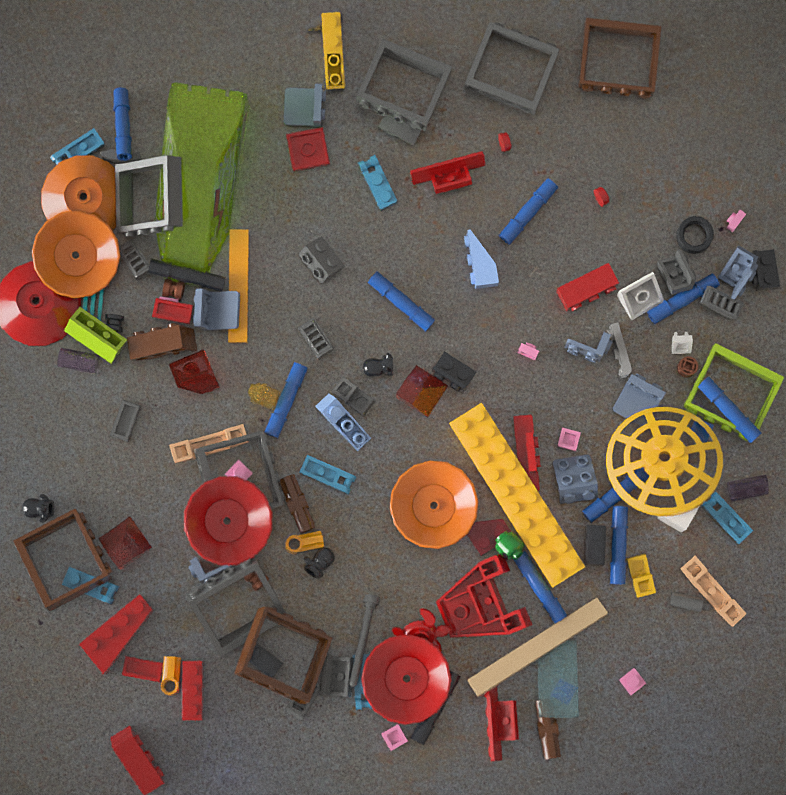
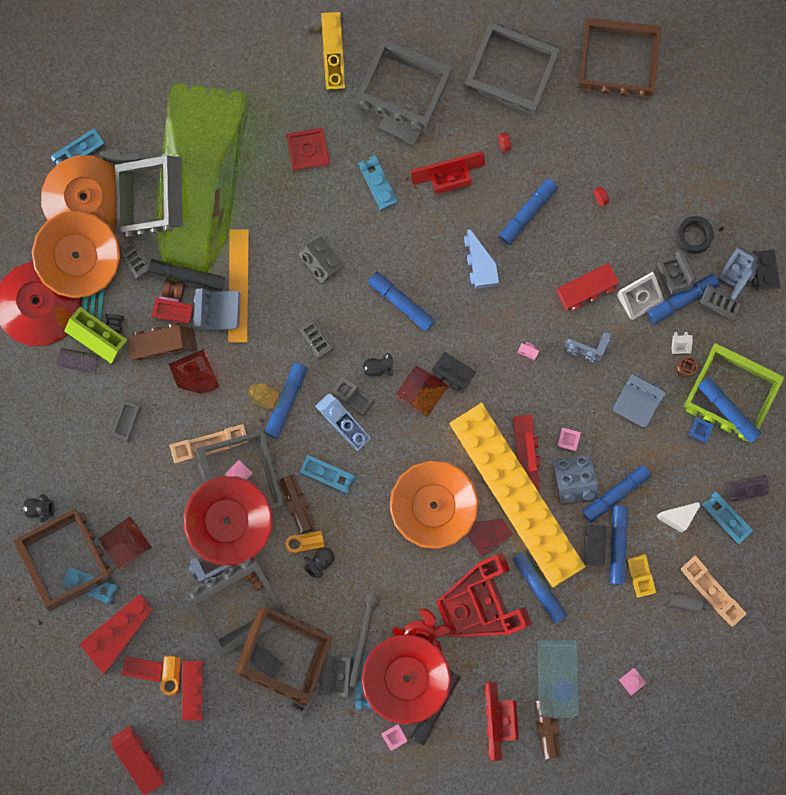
blue piece [113,87,132,161] -> none
sand blue bracket [284,84,326,127] -> none
tan tile [468,598,608,697] -> none
green head [495,531,524,560] -> none
yellow dish [606,407,723,516] -> none
light grey plate [607,322,632,378] -> none
bright pink plate [726,210,746,232] -> none

